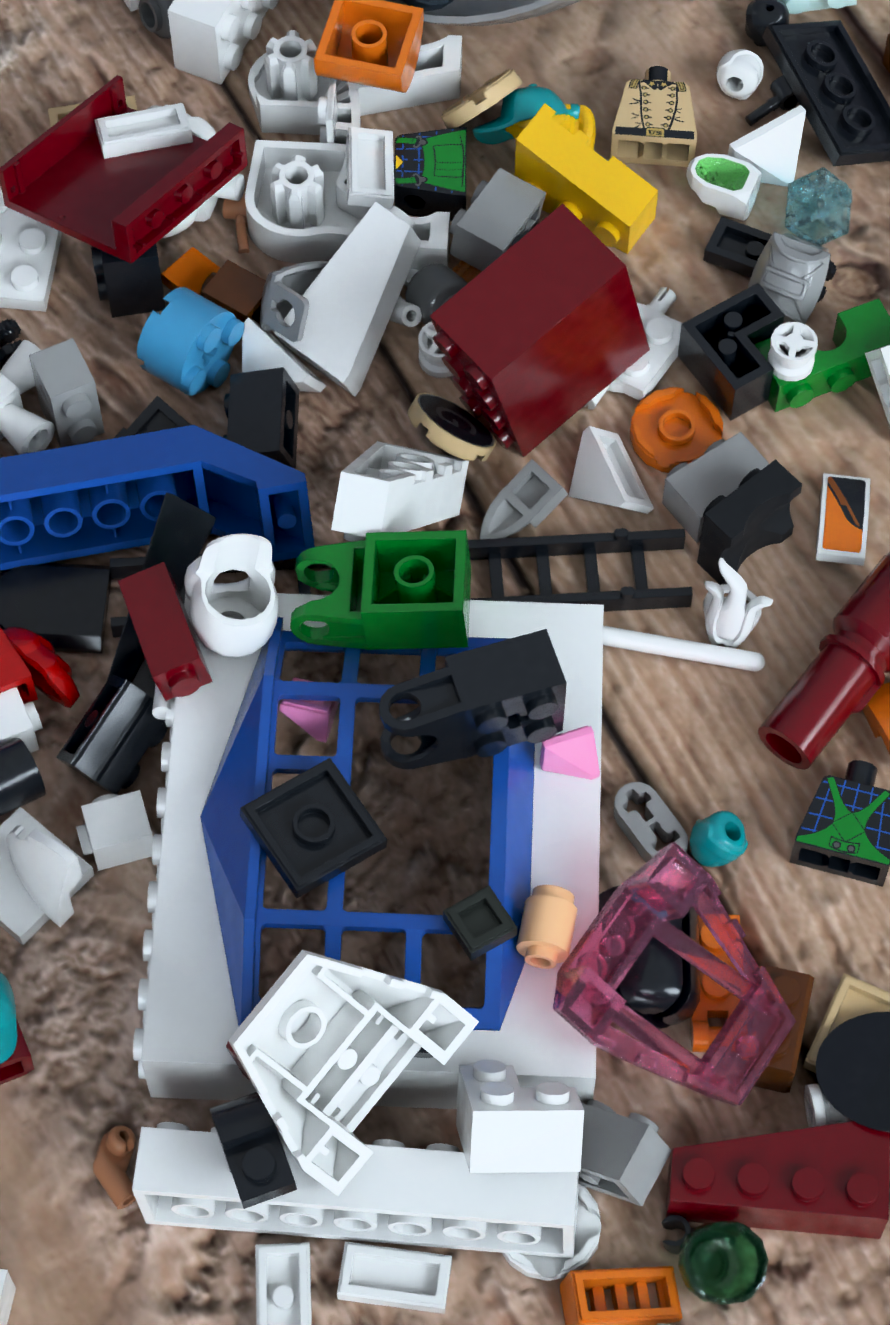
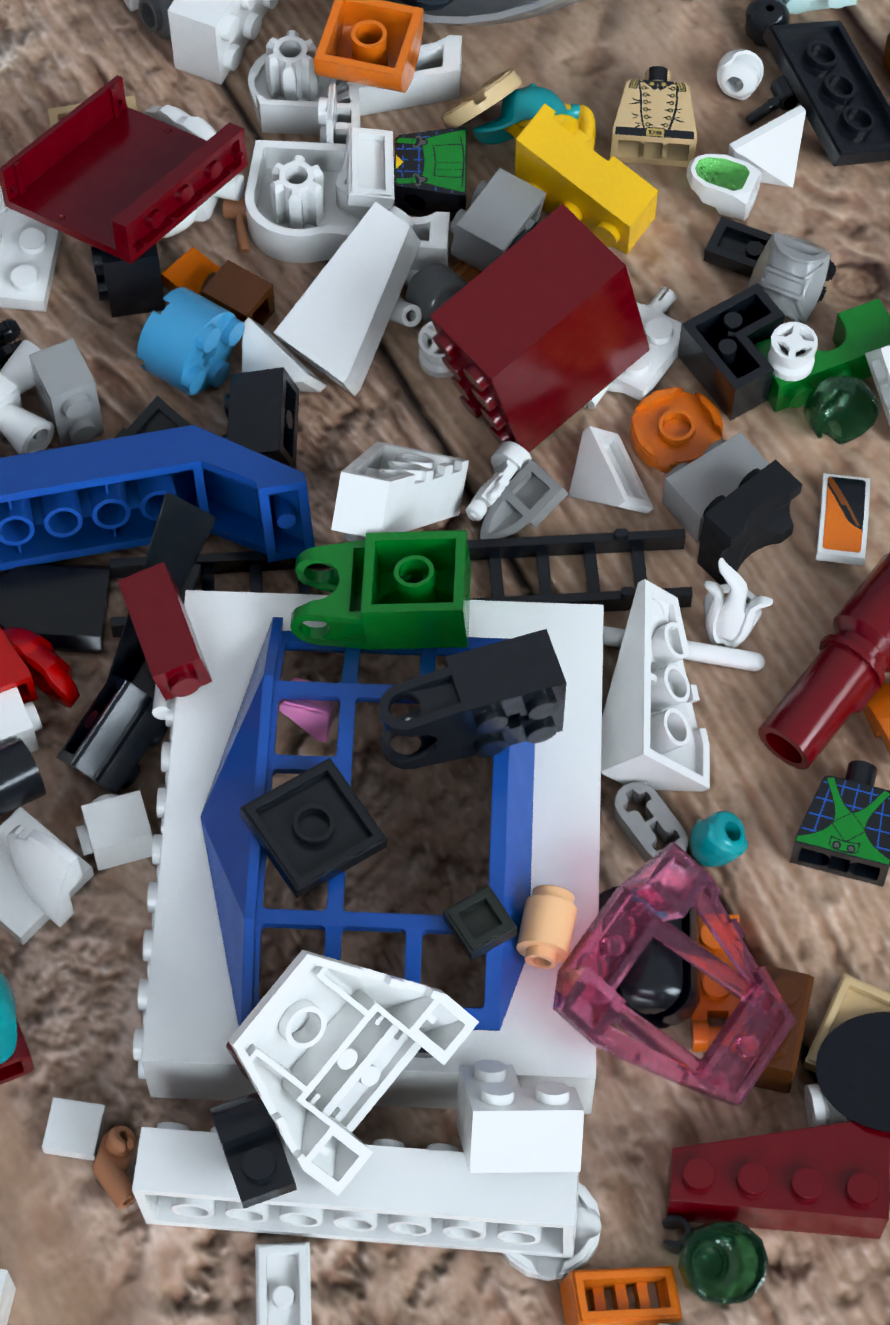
white tile [95,103,193,159] -> none
white piece [184,533,279,658] -> none
light grey piece [260,261,329,342] -> none
white tile [337,1241,452,1314] -> none
tile [407,393,497,462] -> none
bright pink slope [540,726,600,780] -> none
light grey brick [579,1099,672,1206] -> none
clear light blue brick [785,167,852,246] -> none
none -> white tile [42,1097,107,1161]
none -> white piece [466,441,532,521]
none -> white wedge [601,579,710,792]
none -> clear green hair [803,375,881,444]

